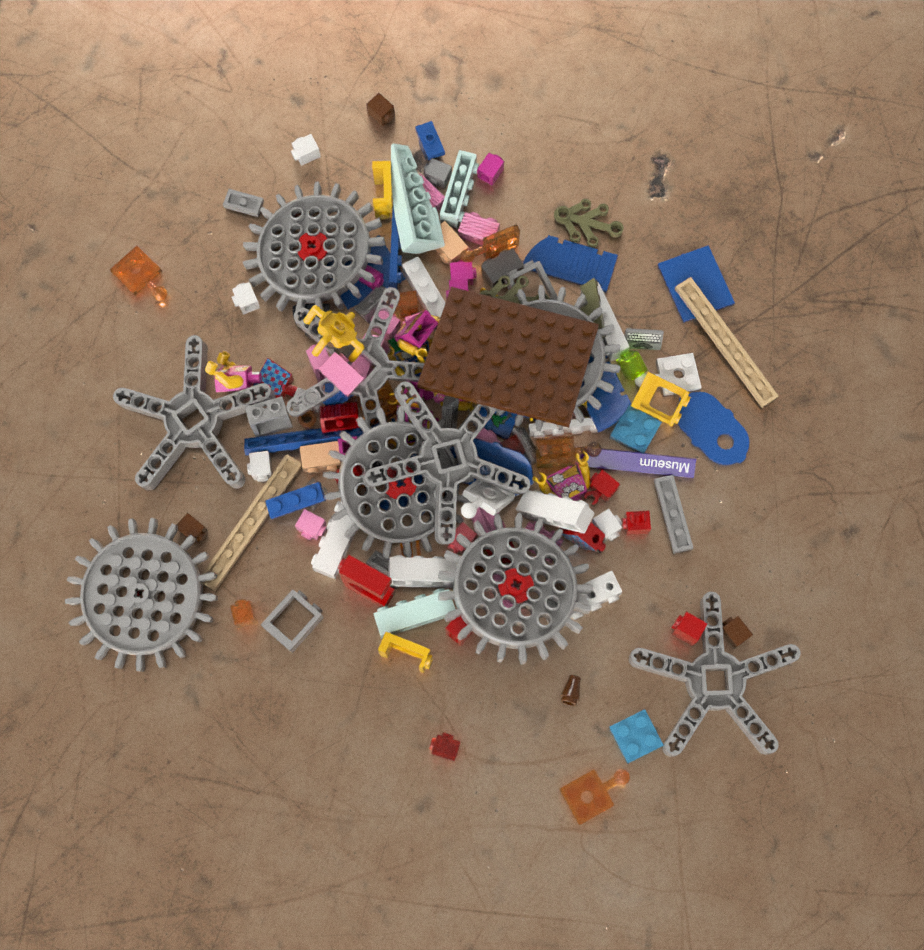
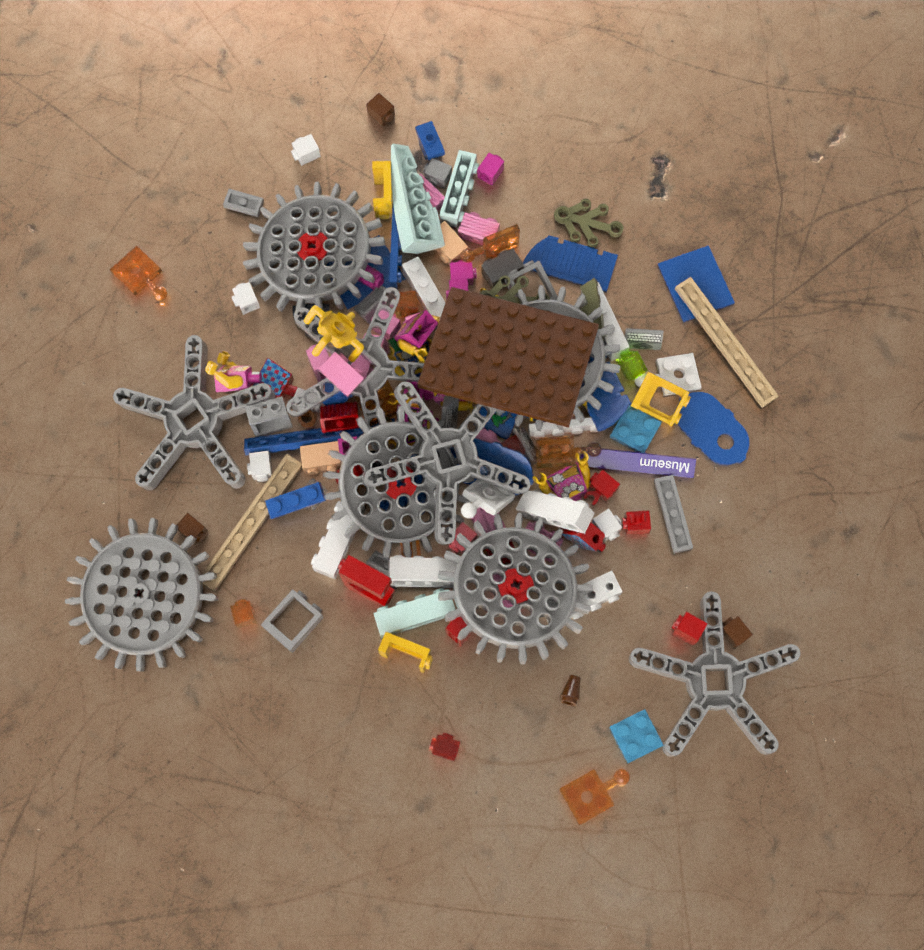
bright pink brick [295,509,327,540] -> none

